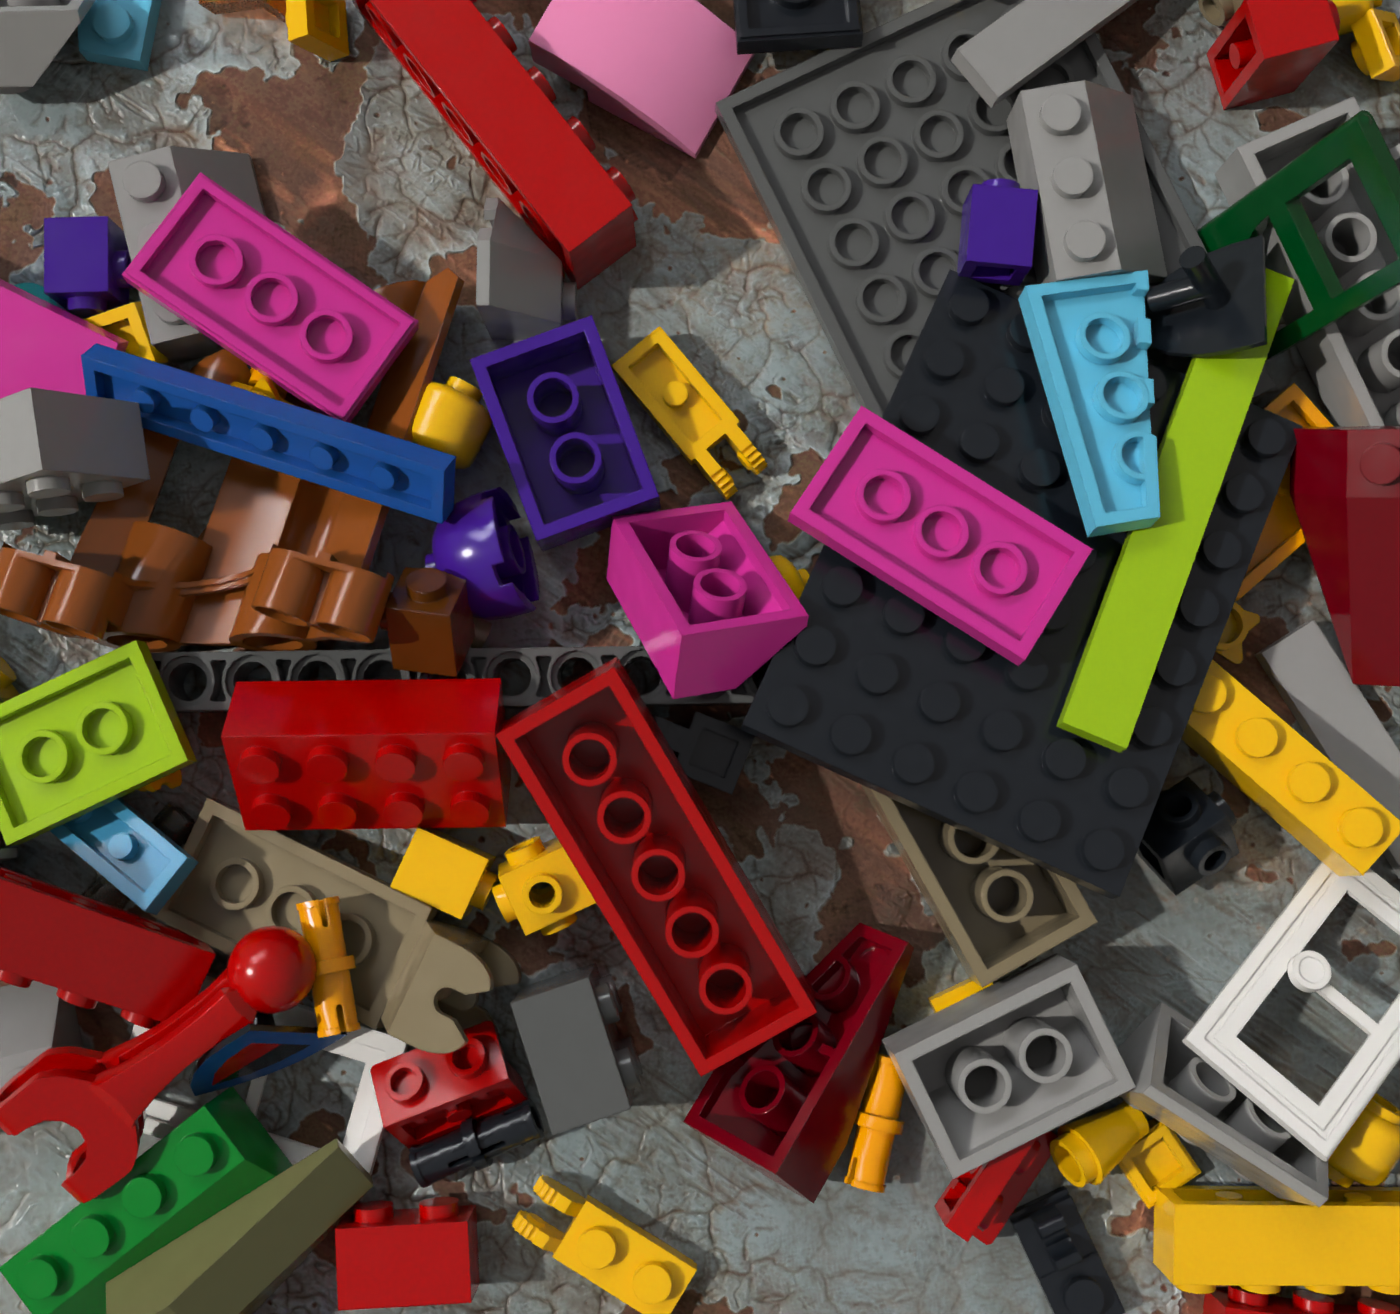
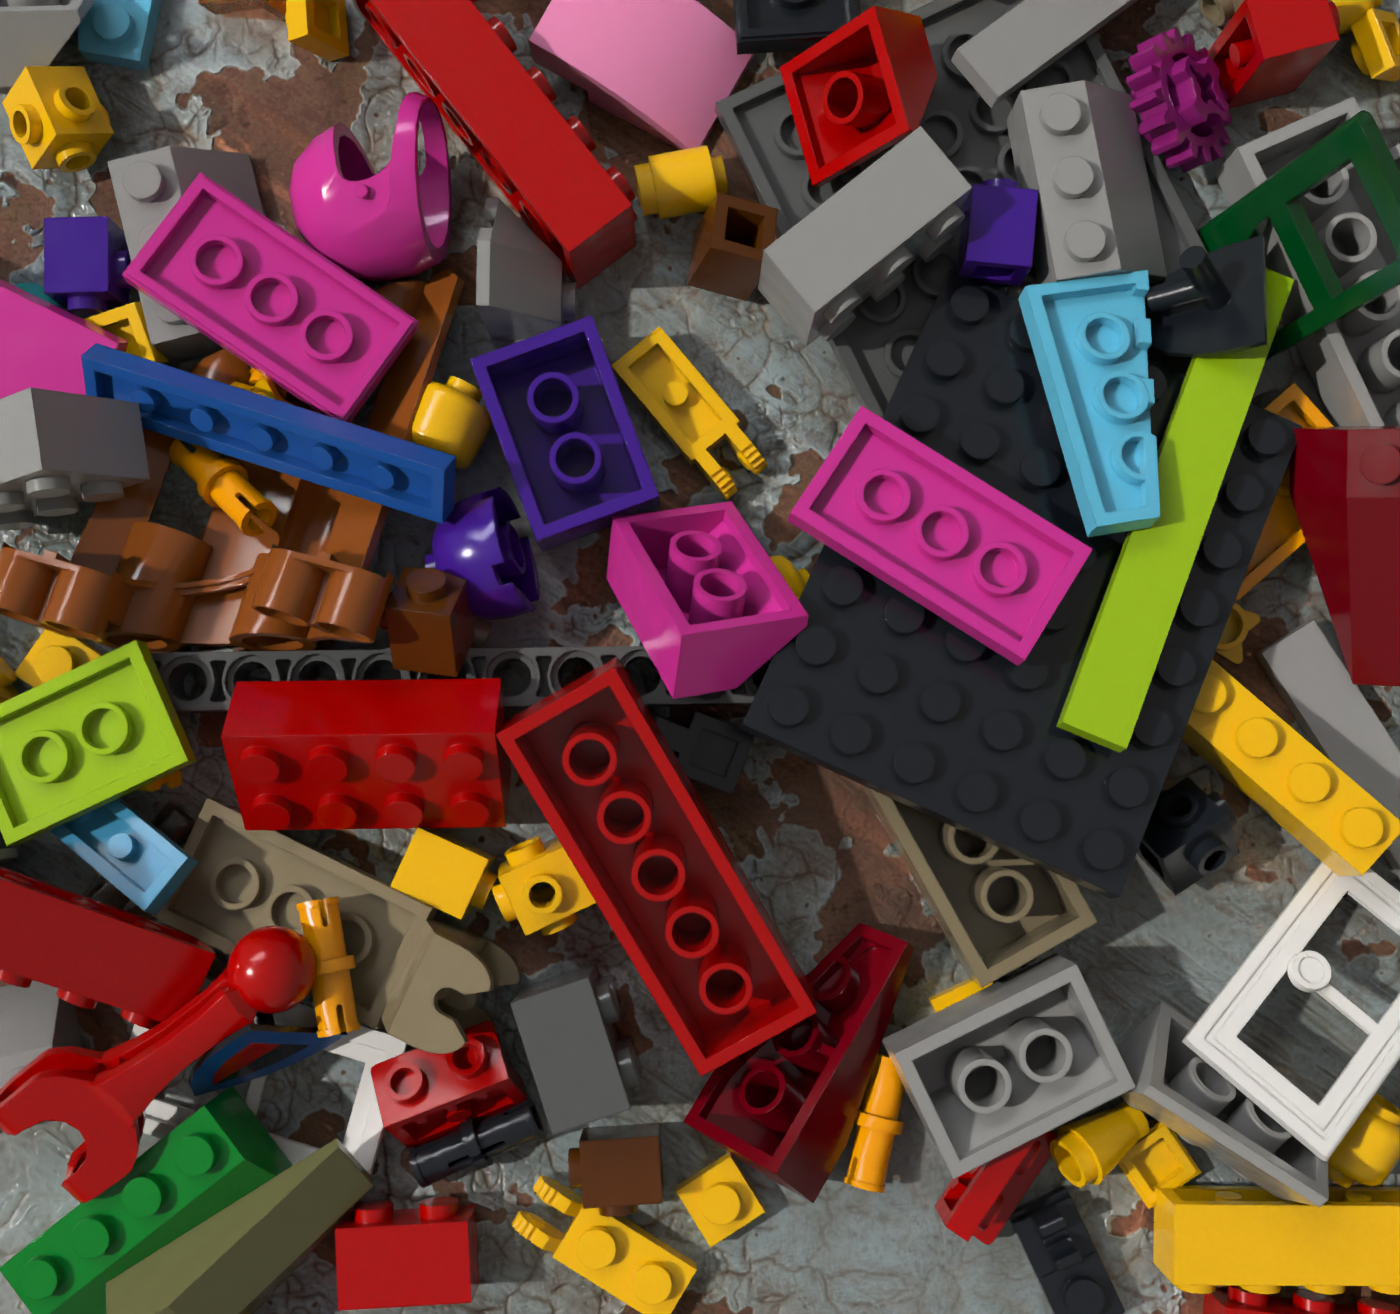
none -> yellow brick [2,66,114,173]
none -> yellow plate [14,630,105,688]
none -> light orange pin [169,439,278,537]
none -> dark pink piece [289,92,452,282]
none -> reddish brown brick [568,1123,664,1217]
none -> yellow brick [634,145,728,220]
none -> yellow plate [676,1152,765,1248]
none -> reddish brown brick [687,192,778,301]
none -> light grey brick [758,126,972,347]
none -> red slope [779,5,938,187]
none -> magenta gear [1126,28,1232,173]

